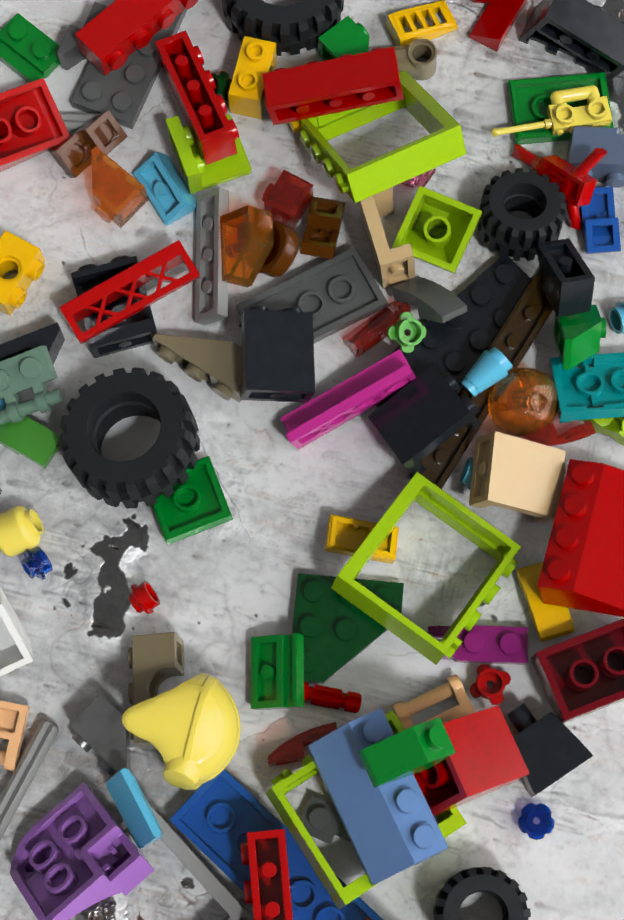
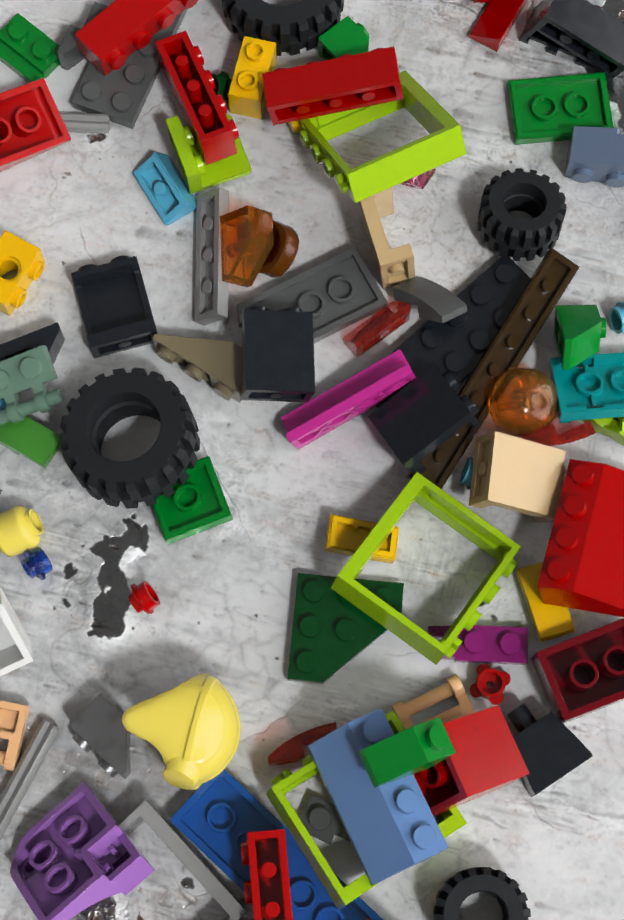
reddish brown slope [51,110,128,178] -> none
red fence [59,240,200,344] -> none
clear orange slope [91,146,148,228] -> none
medium azure slope [106,768,164,849] -> none
dark tan arch [128,632,184,751] -> none
green plate [251,633,304,710] -> none
clear red brick [262,170,313,229] -> none
reddish brown slope [300,197,346,259] -> none
red axle [304,682,362,713] -> none
dark tan piece [372,38,437,81] -> none
yellow slope [386,0,458,46] -> none
bright green plate [387,312,426,353] -> none
lime slope [392,186,482,274] -> none
medium azure cone [460,347,513,397] -> none
light yellow piece [491,85,612,137] -> none
red piece [511,144,608,230] -> none
clear blue plate [518,803,555,840] -> none
black slope [536,238,595,317] -> none
blue slope [579,187,621,254] -> none

